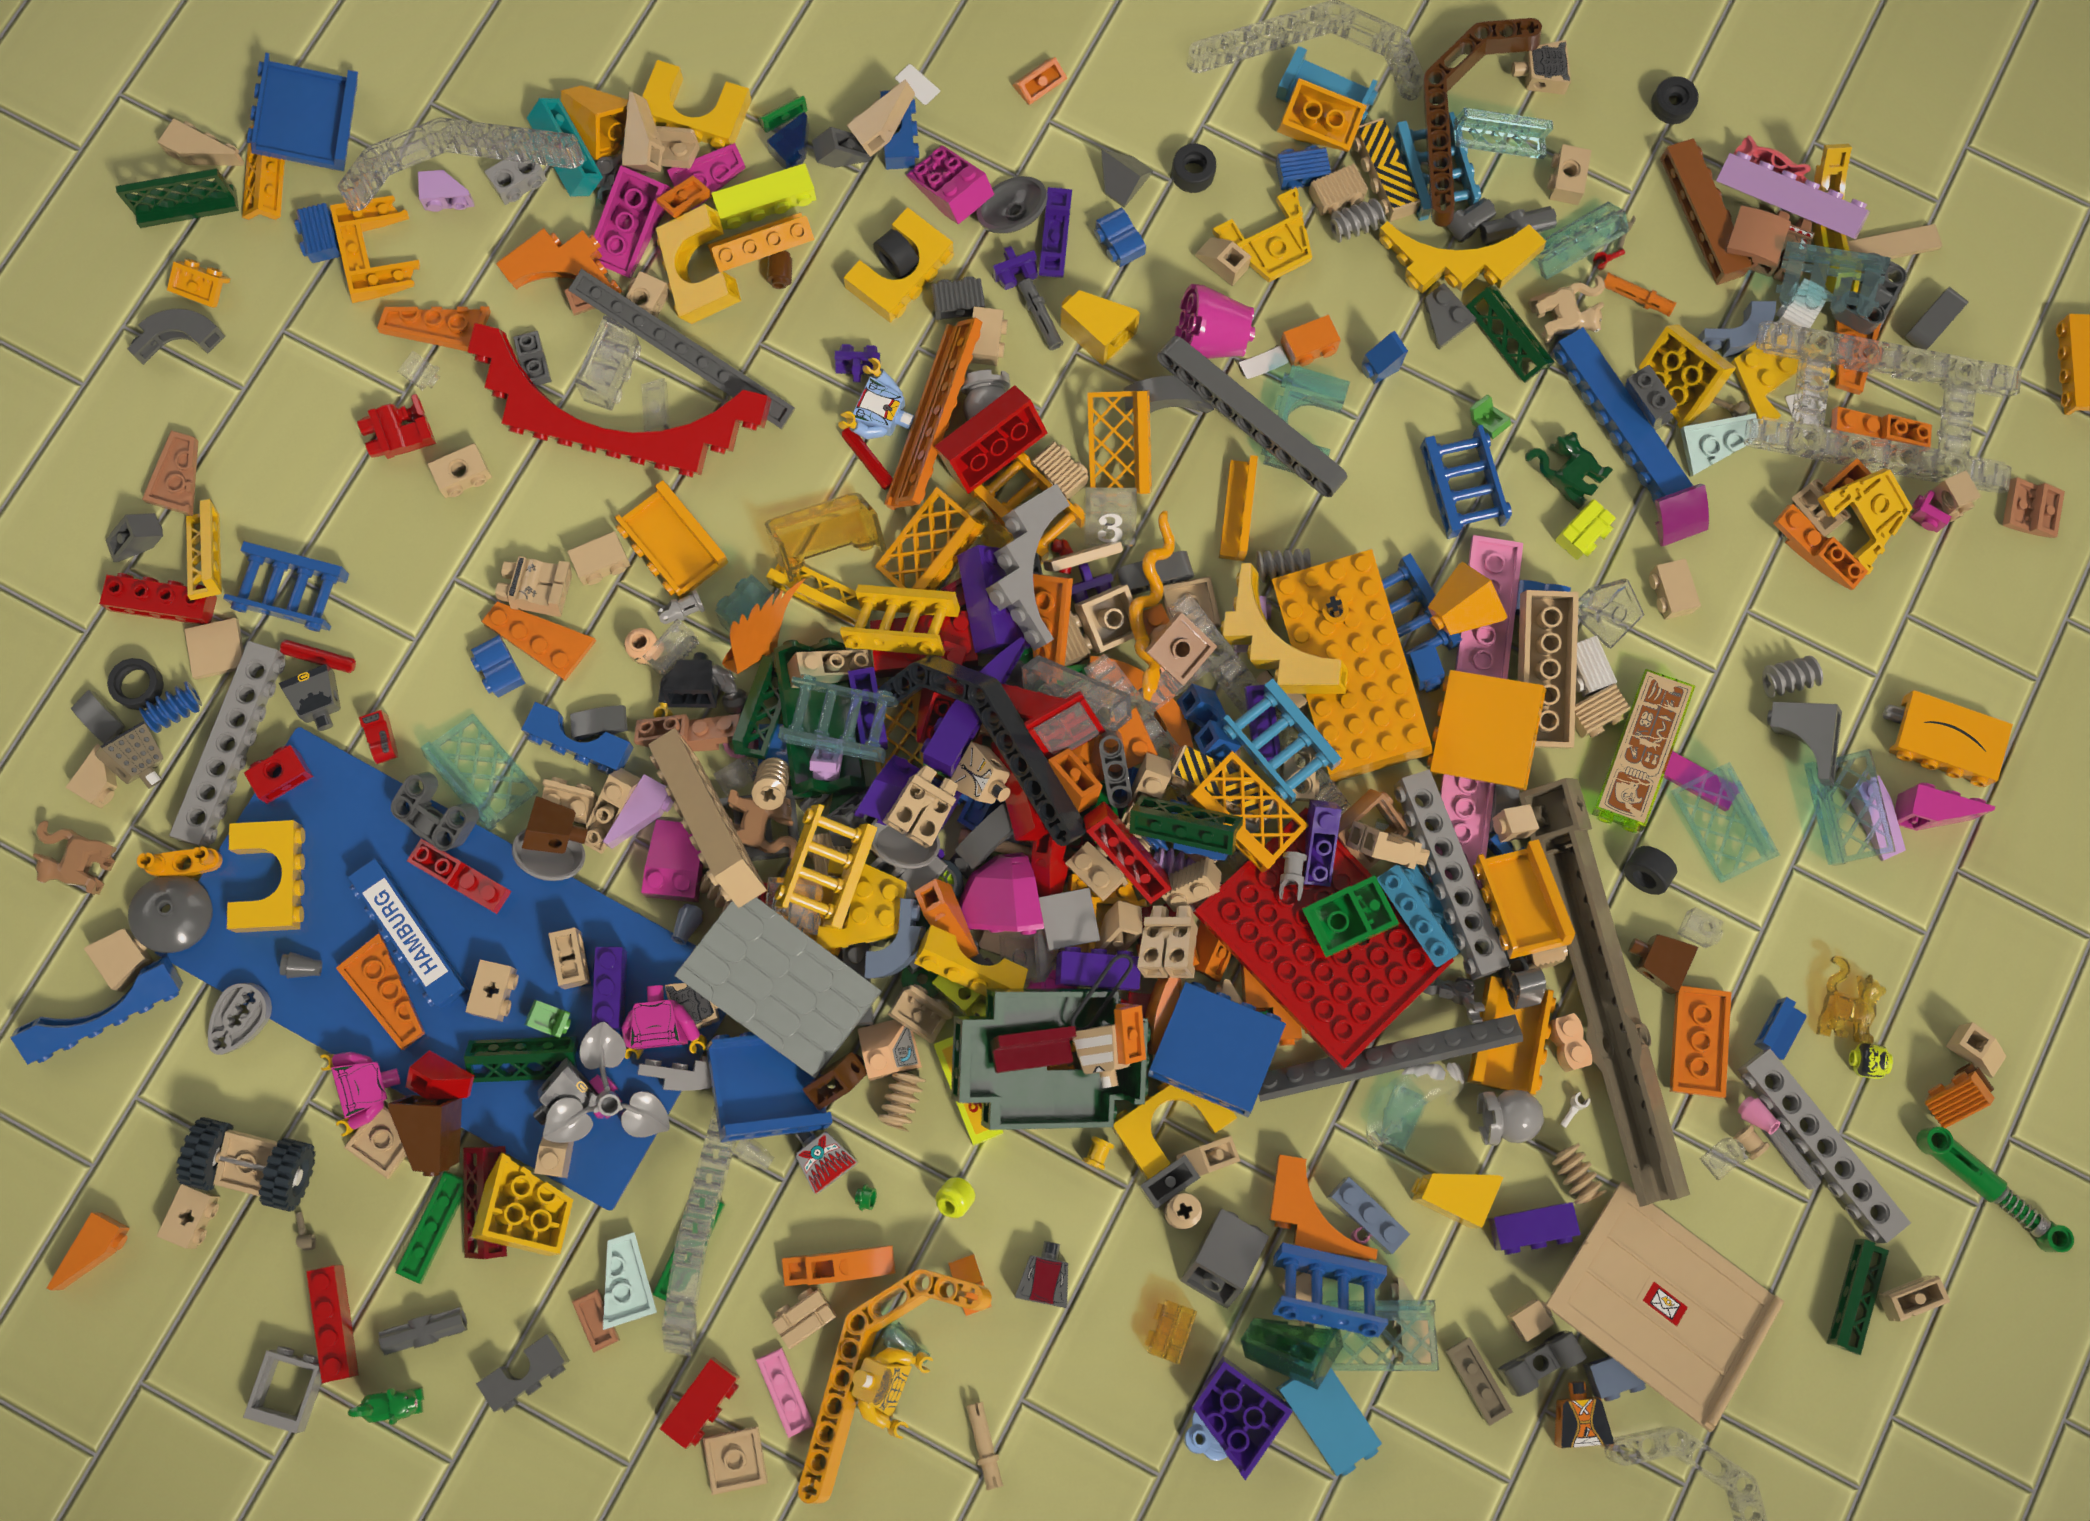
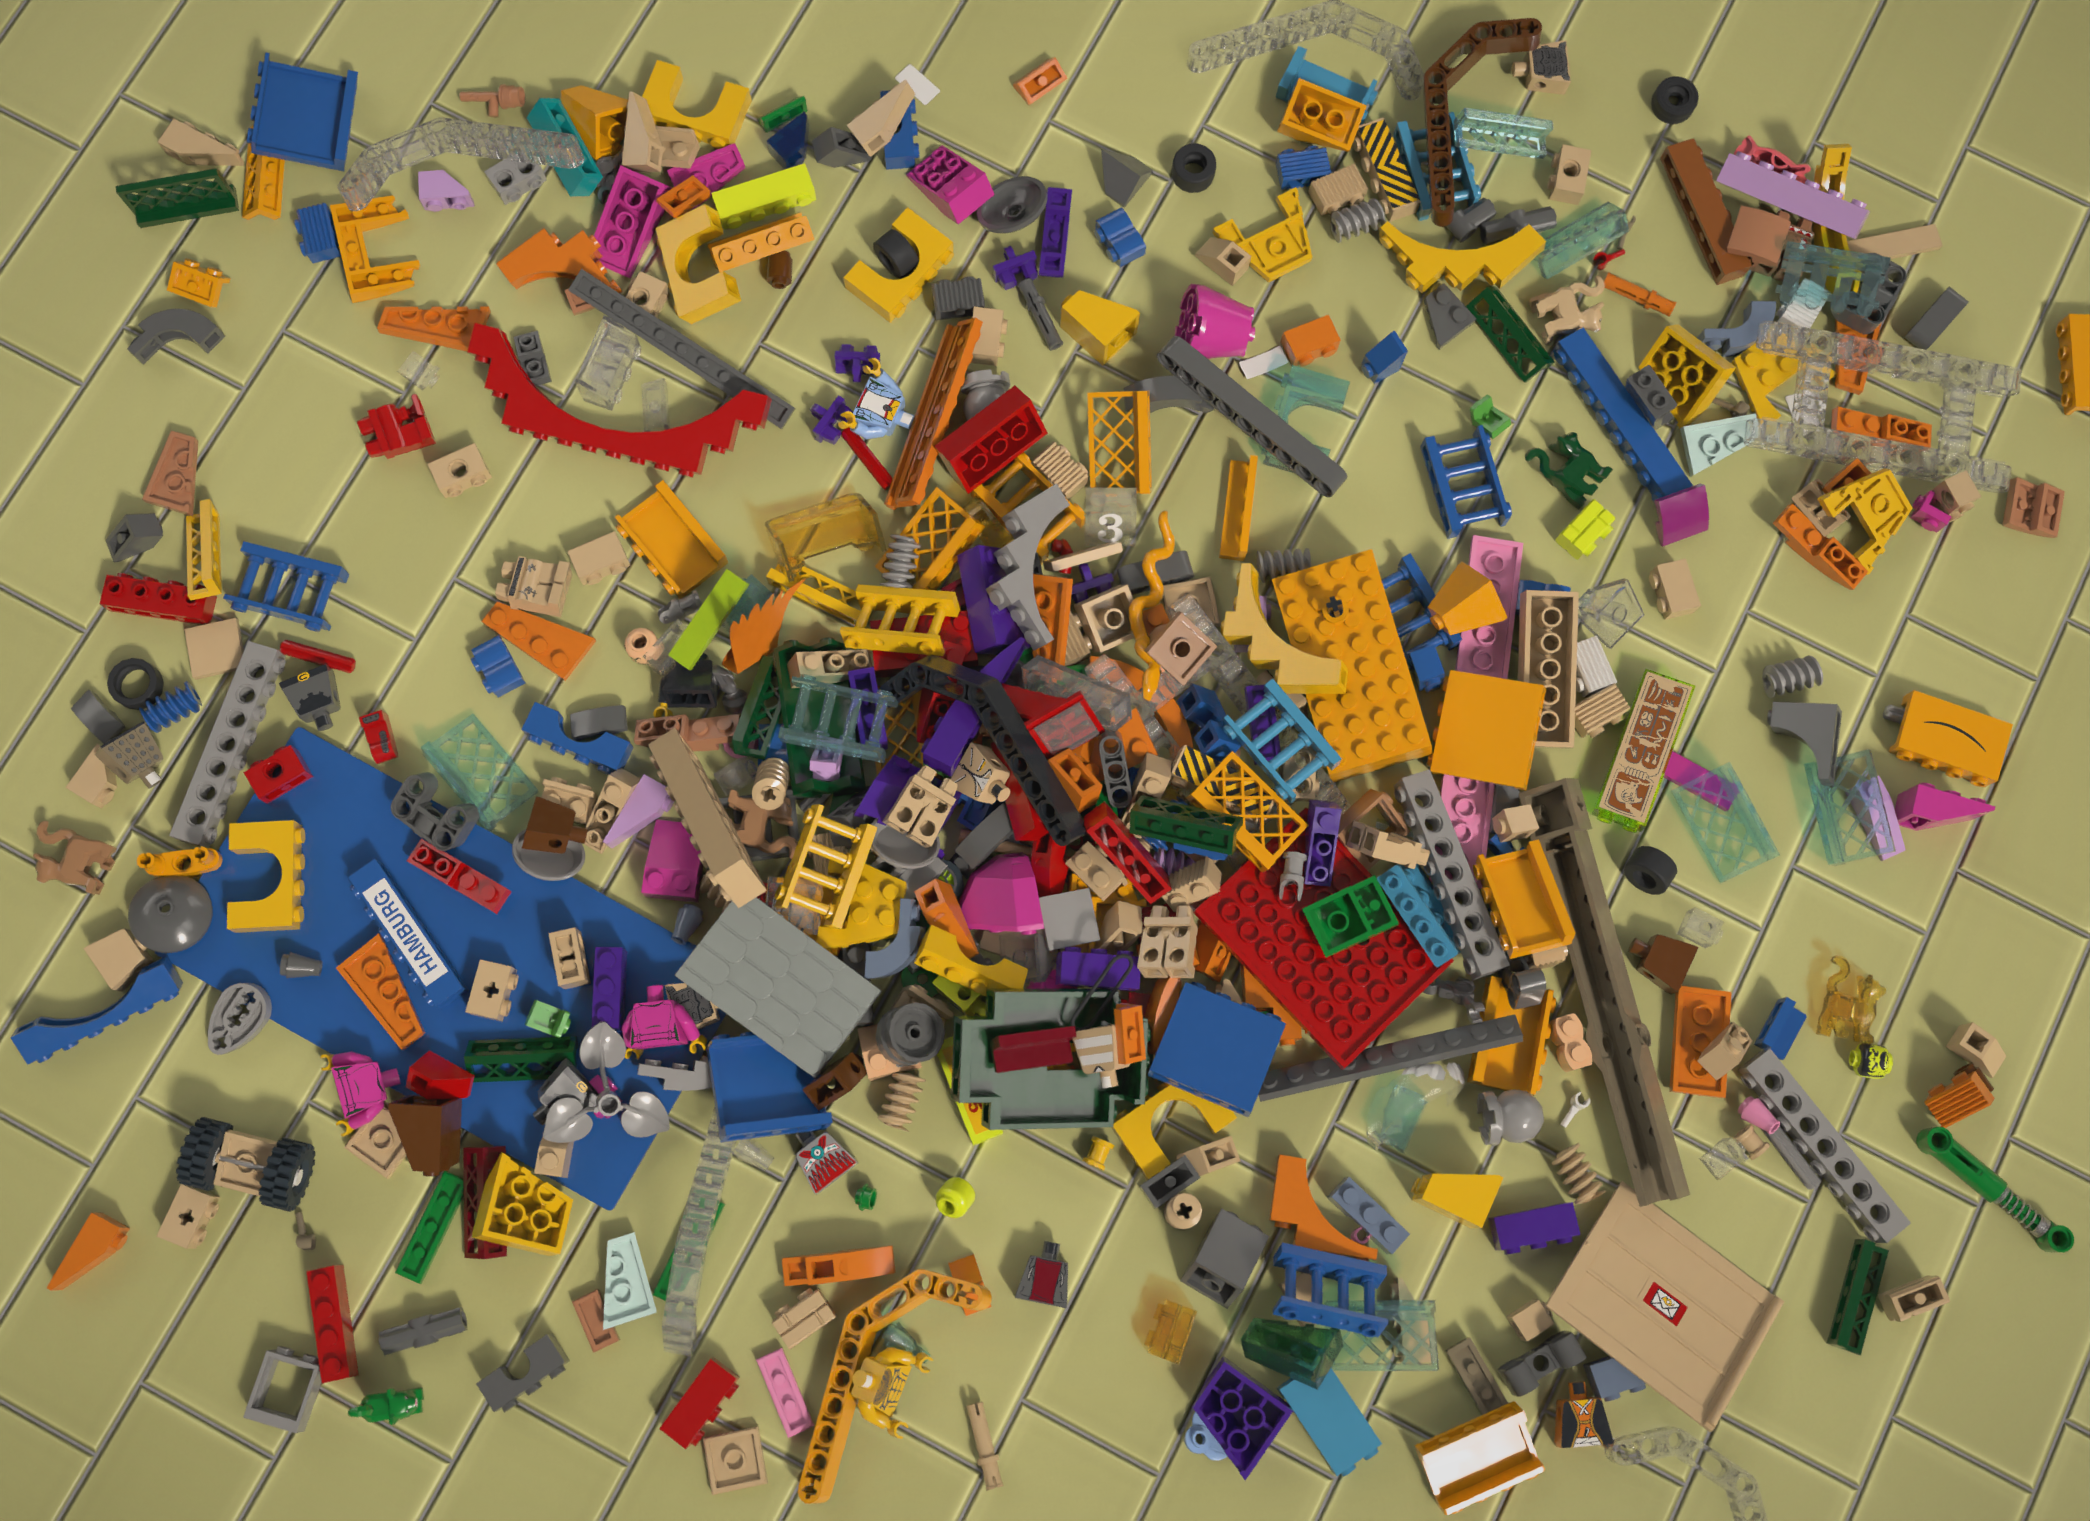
none -> nougat piece [460,84,525,118]
none -> lime tile [668,569,750,670]
none -> dark purple hips [810,395,853,445]
none -> dark grey wheel [876,1003,945,1066]
none -> light grey piece [880,534,921,588]
none -> panel [1414,1401,1545,1515]
none -> tan slope [1697,1021,1753,1081]

